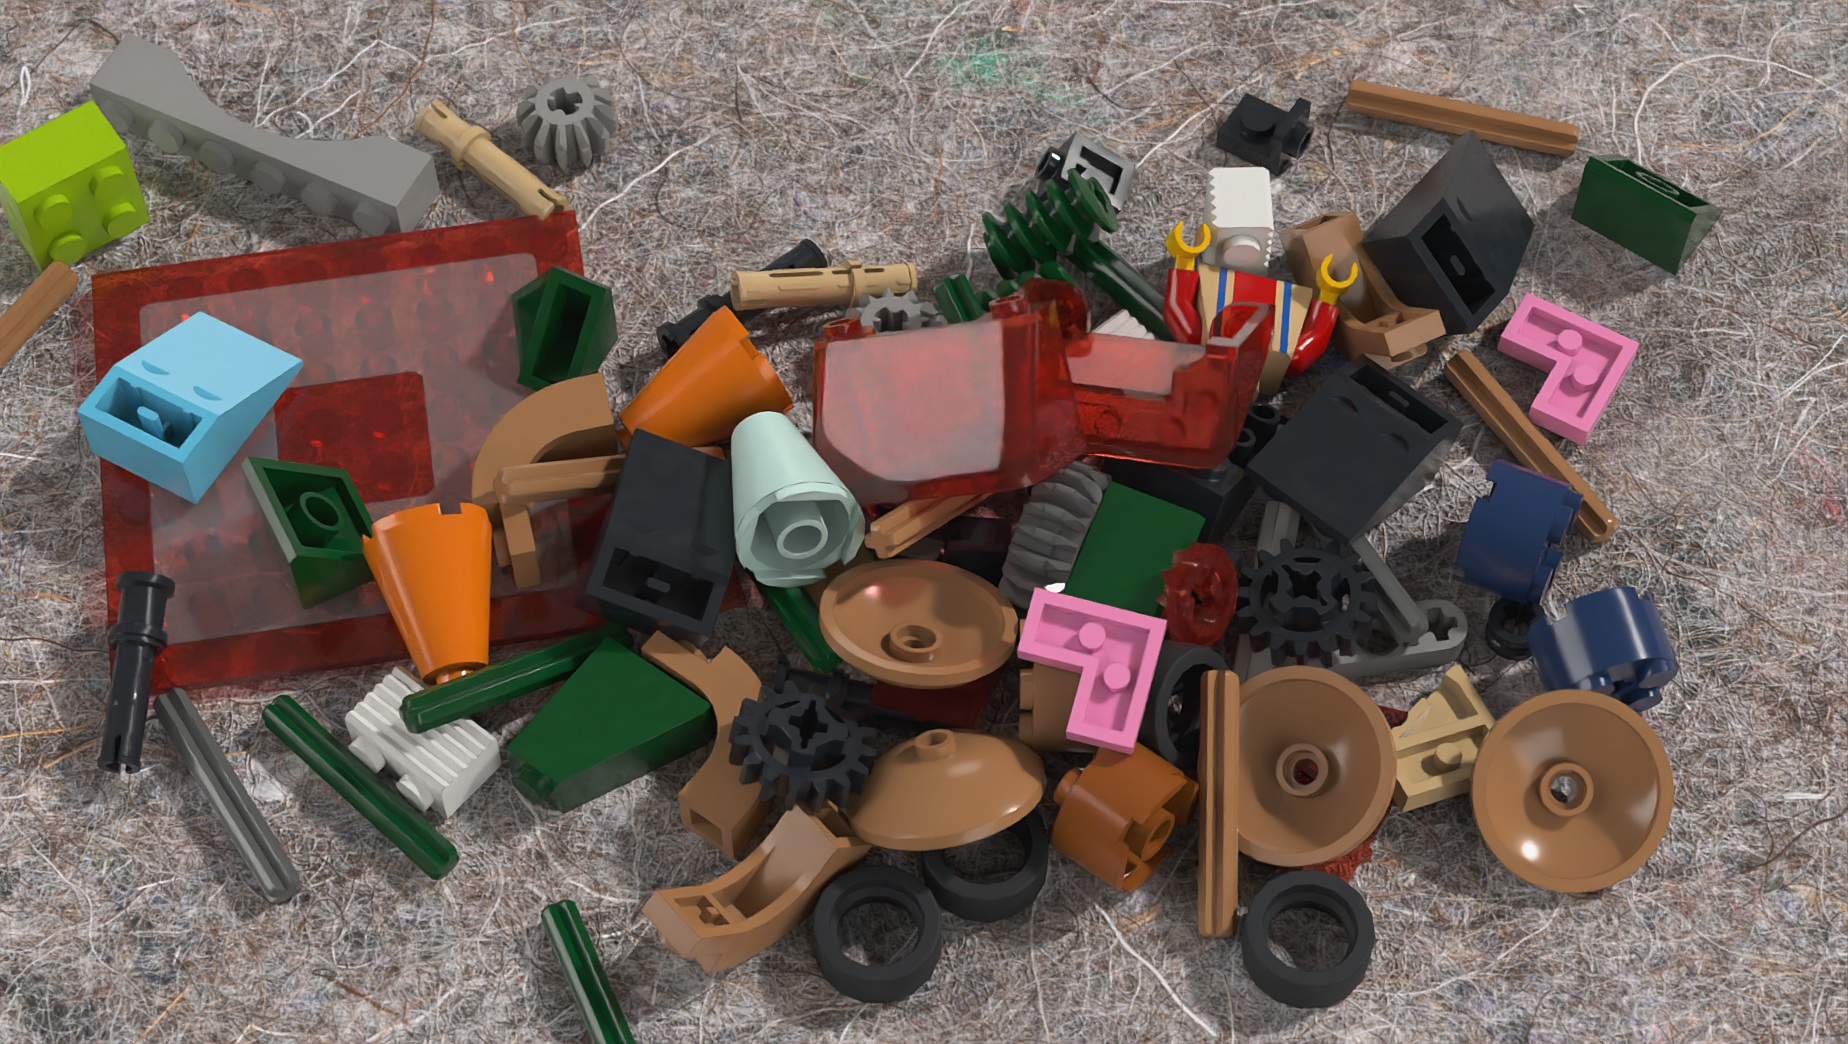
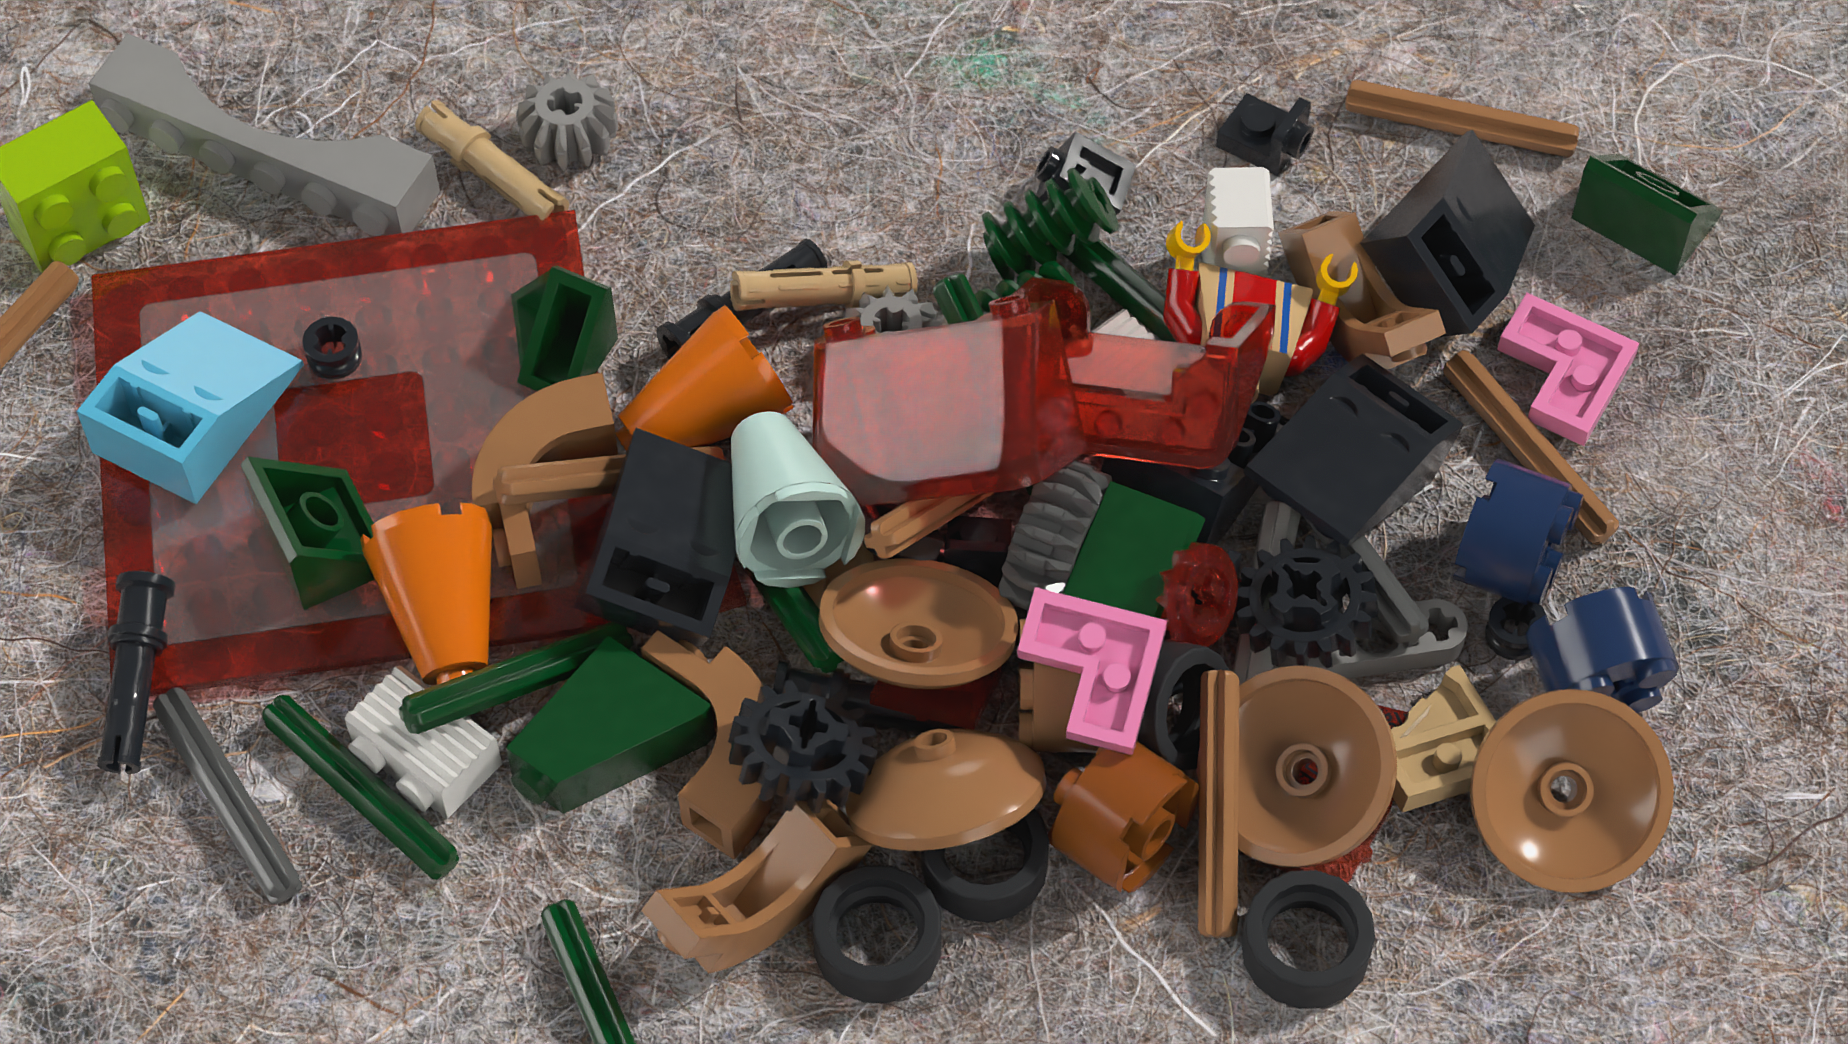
none -> black bush [302,316,363,380]

